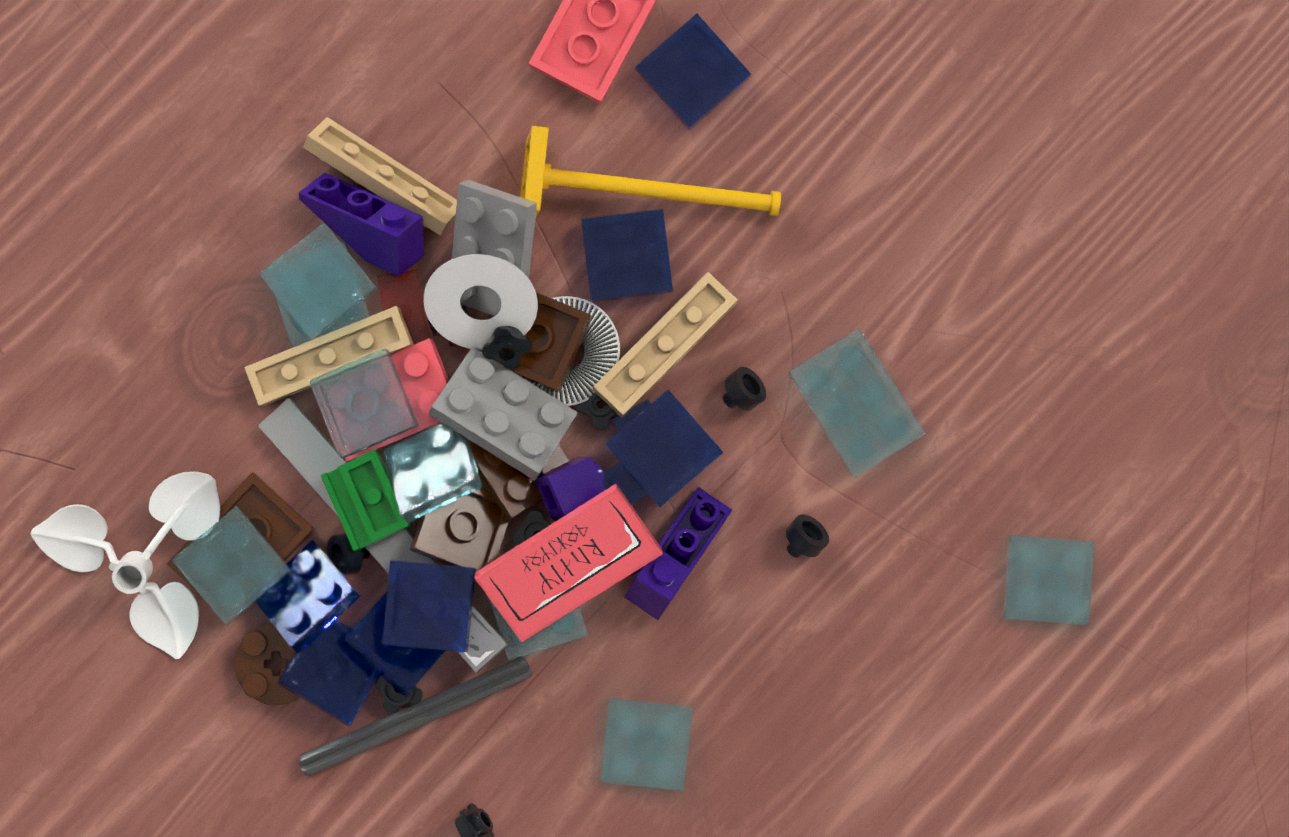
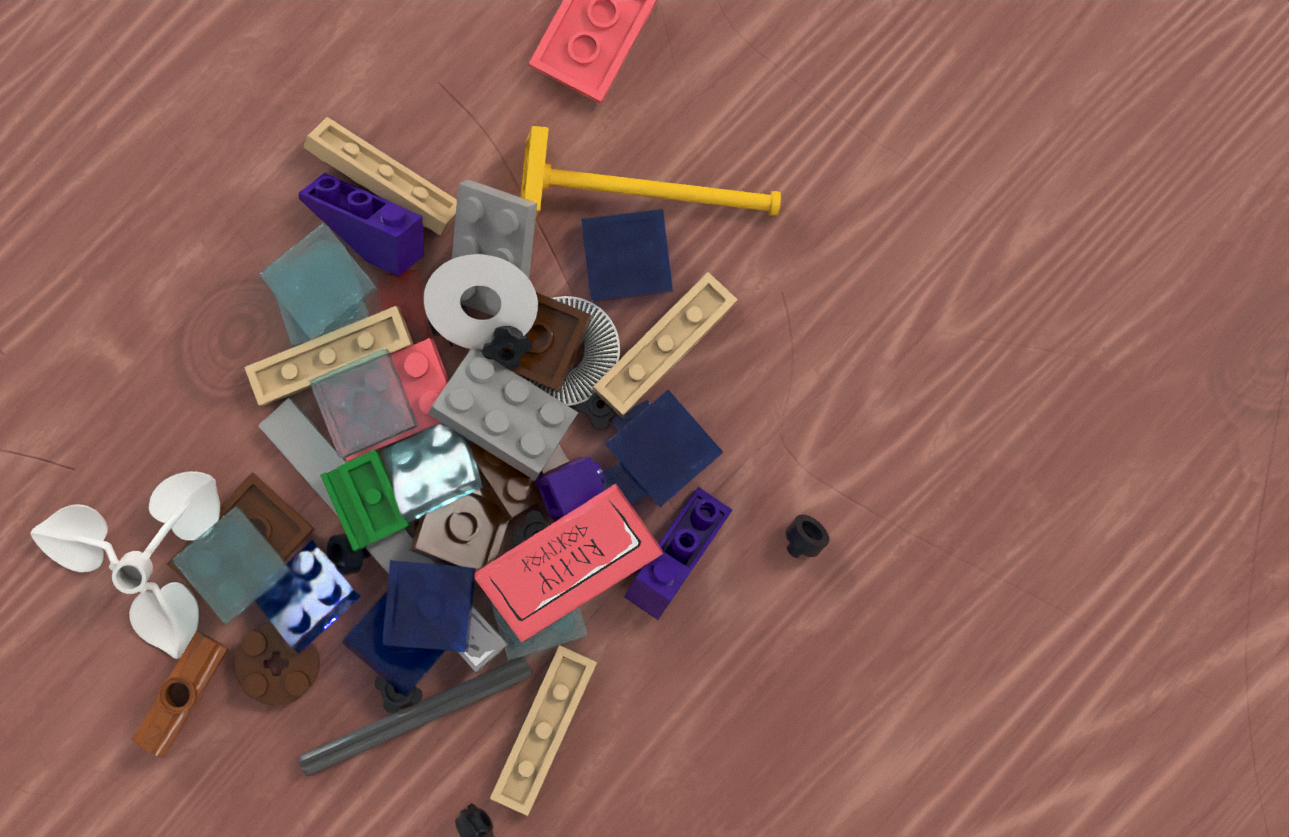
clear blue plate [276,610,392,726] -> none
clear light blue plate [601,698,693,791] -> none
clear blue plate [635,14,751,130] -> none
black tile [723,367,766,411] -> none
clear light blue plate [789,329,925,478] -> none
clear light blue plate [1004,535,1094,625] -> none
none -> dark orange piece [132,631,229,758]
none -> tan plate [490,645,598,816]

